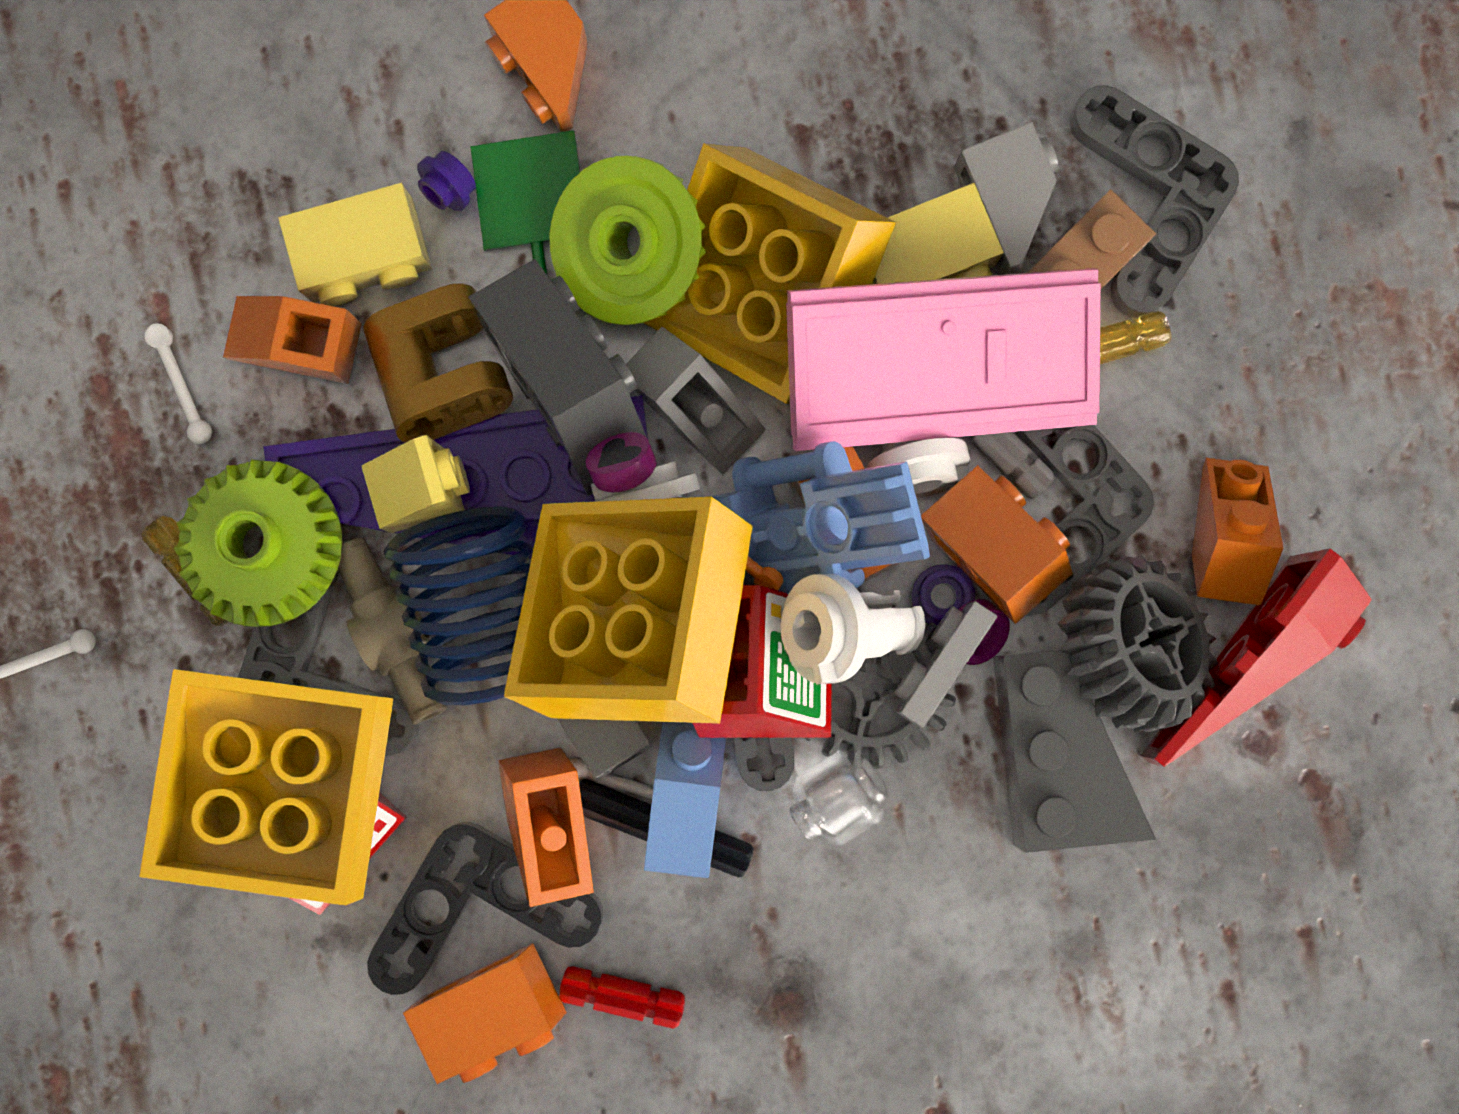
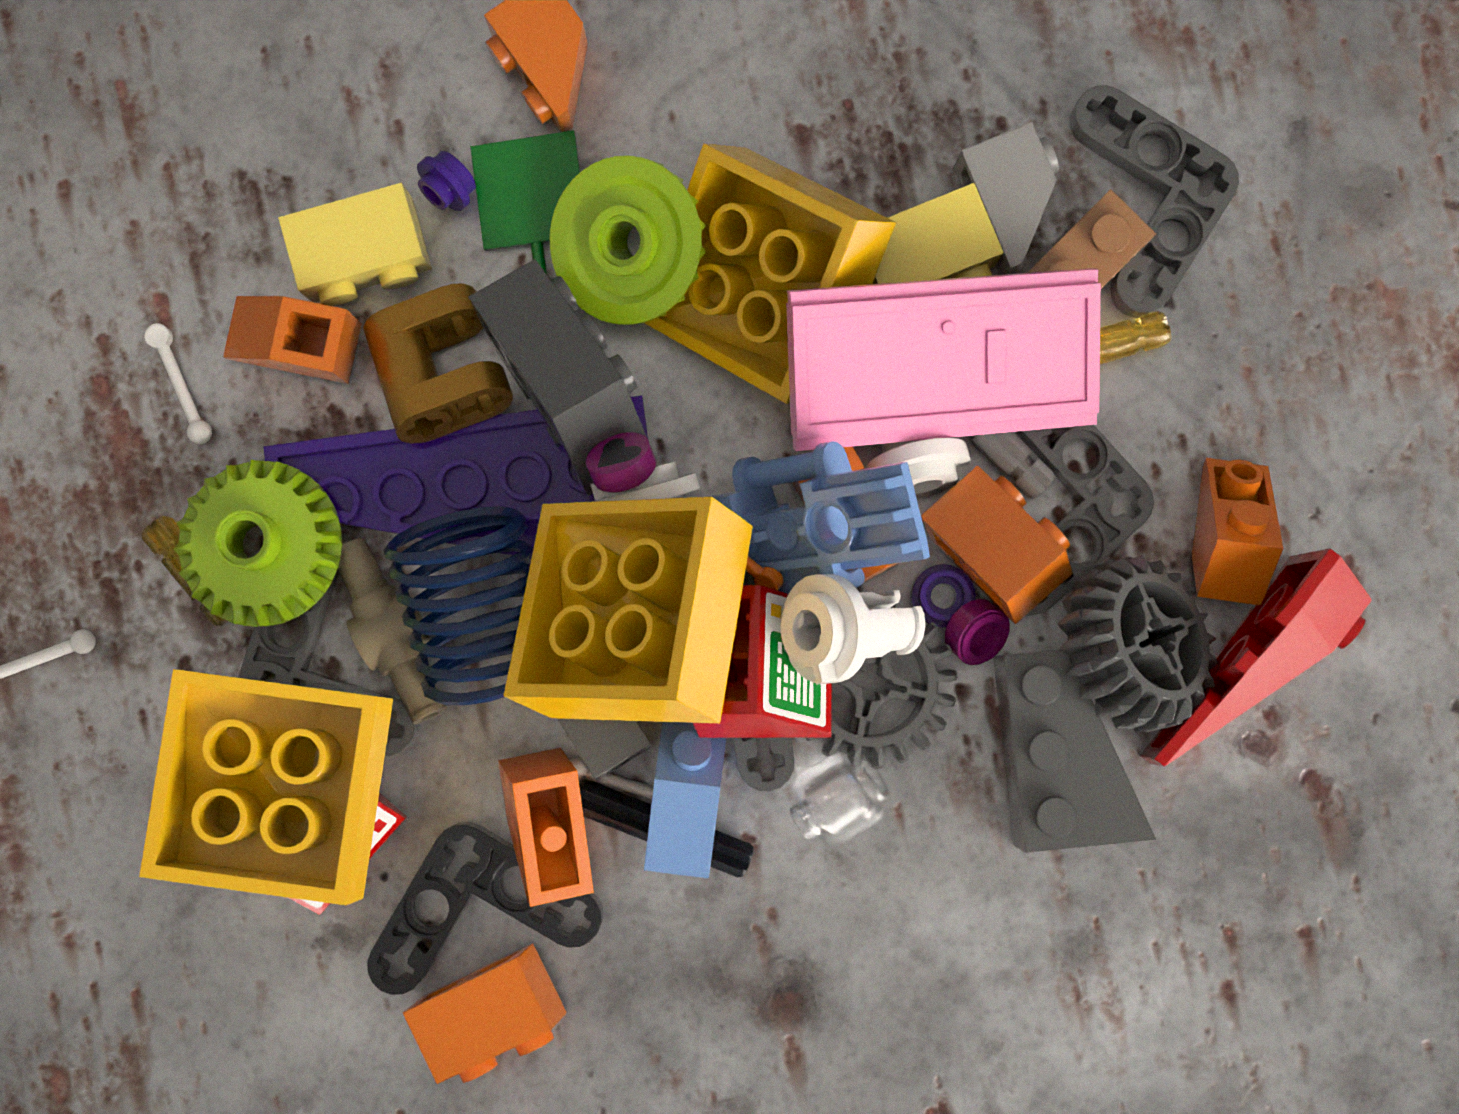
light yellow slope [361,435,470,533] -> none
red axle [559,966,685,1029] -> none
light grey slope [626,327,766,474] -> none
light grey plate [894,601,998,728] -> none

